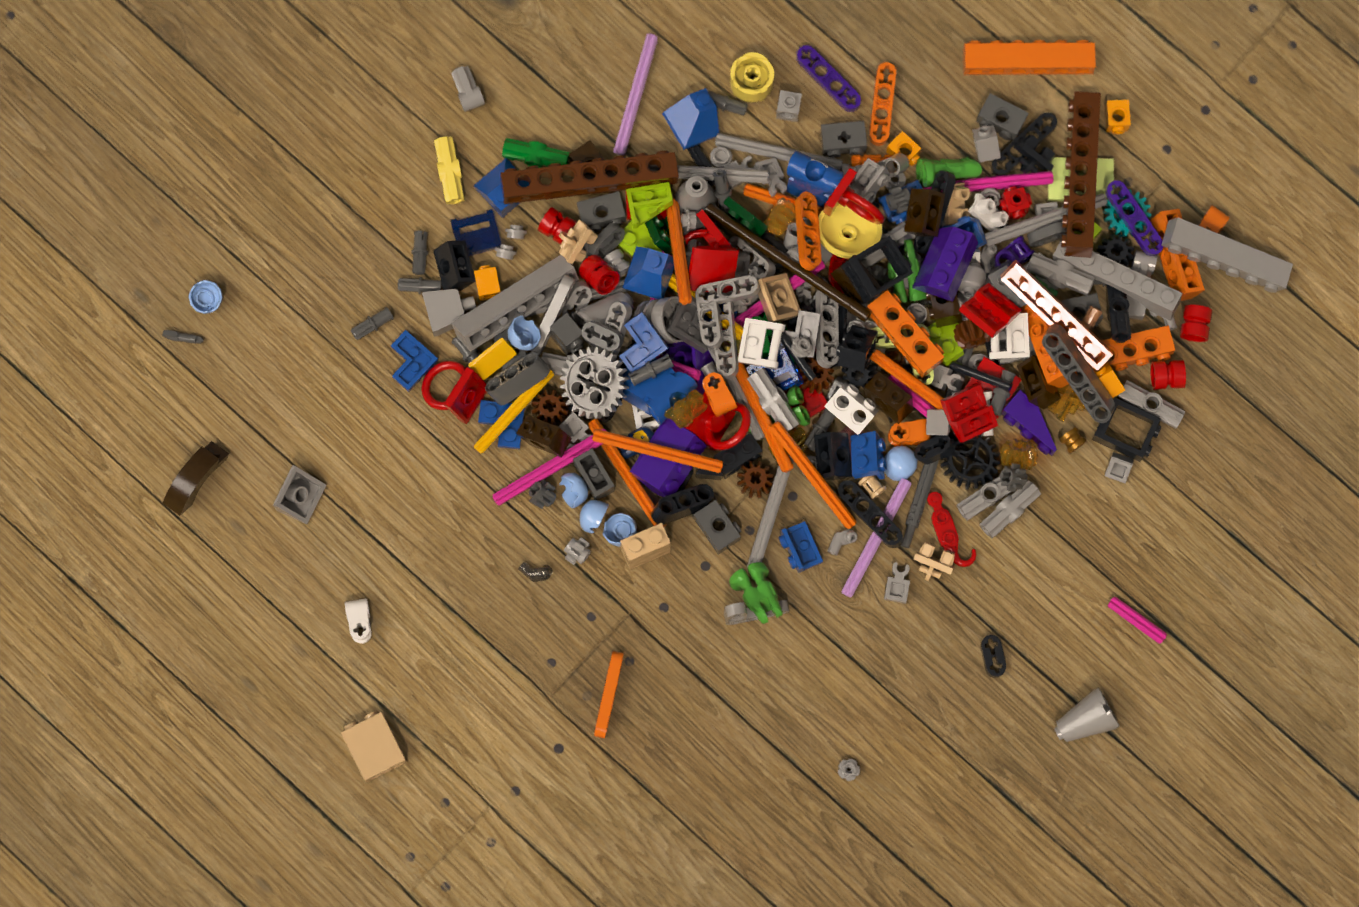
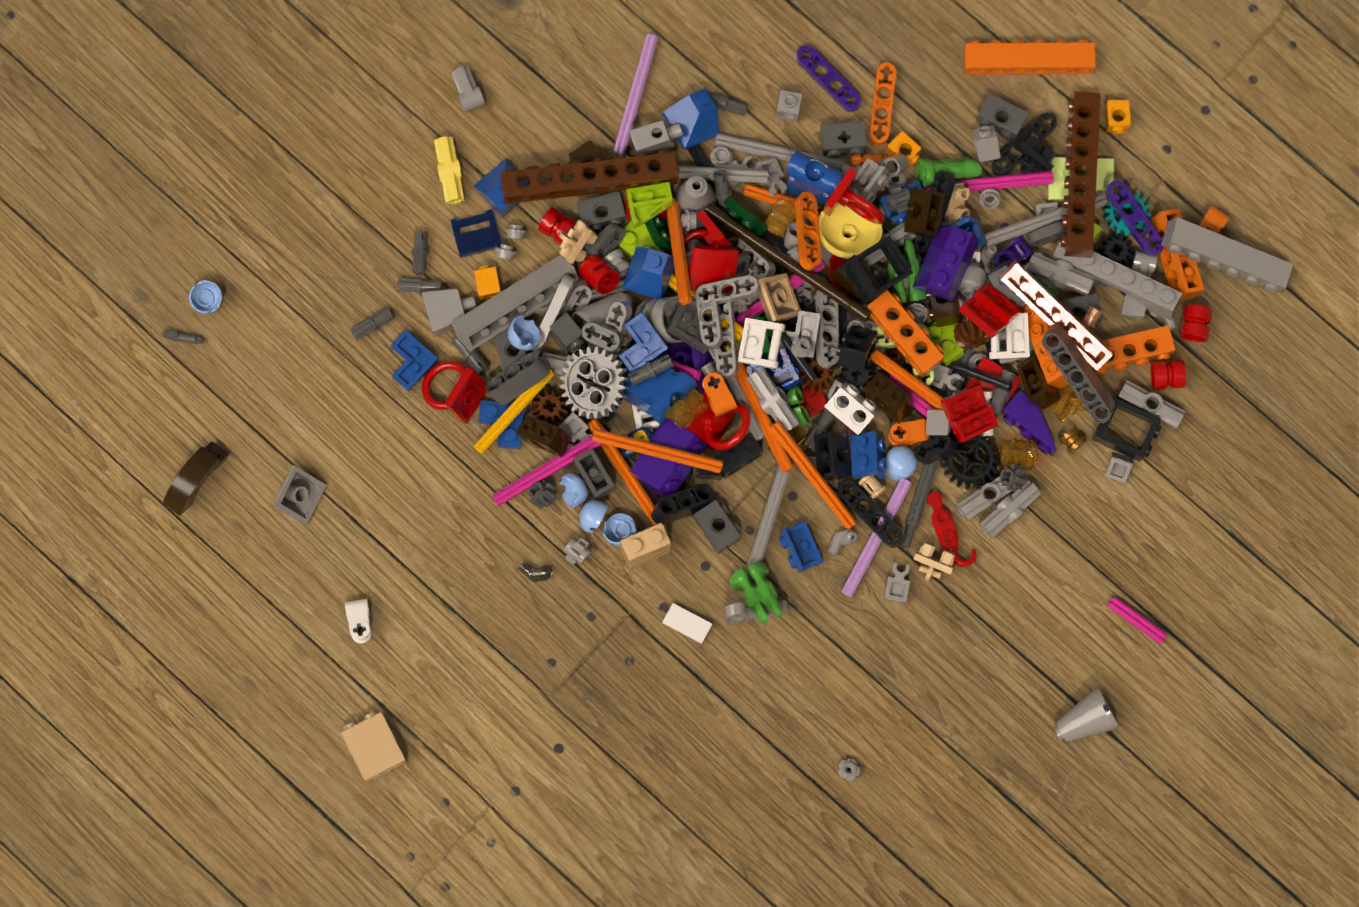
black brick [433,240,476,291] -> none
yellow slope [468,338,517,380] -> none
green piece [502,138,570,168] -> none
orange beam [594,651,624,738] -> none
light yellow brick [730,53,774,102] -> none
reddish brown gear [737,461,774,499] -> none
white hips [968,193,1009,232] -> none
black beam [980,635,1006,678] -> none
red brick [999,186,1032,219] -> none
light orange brick [1093,362,1125,398] -> none
black piece [1106,284,1131,343] -> none
none -> light grey torso [629,121,684,155]
none -> white tile [662,603,712,644]

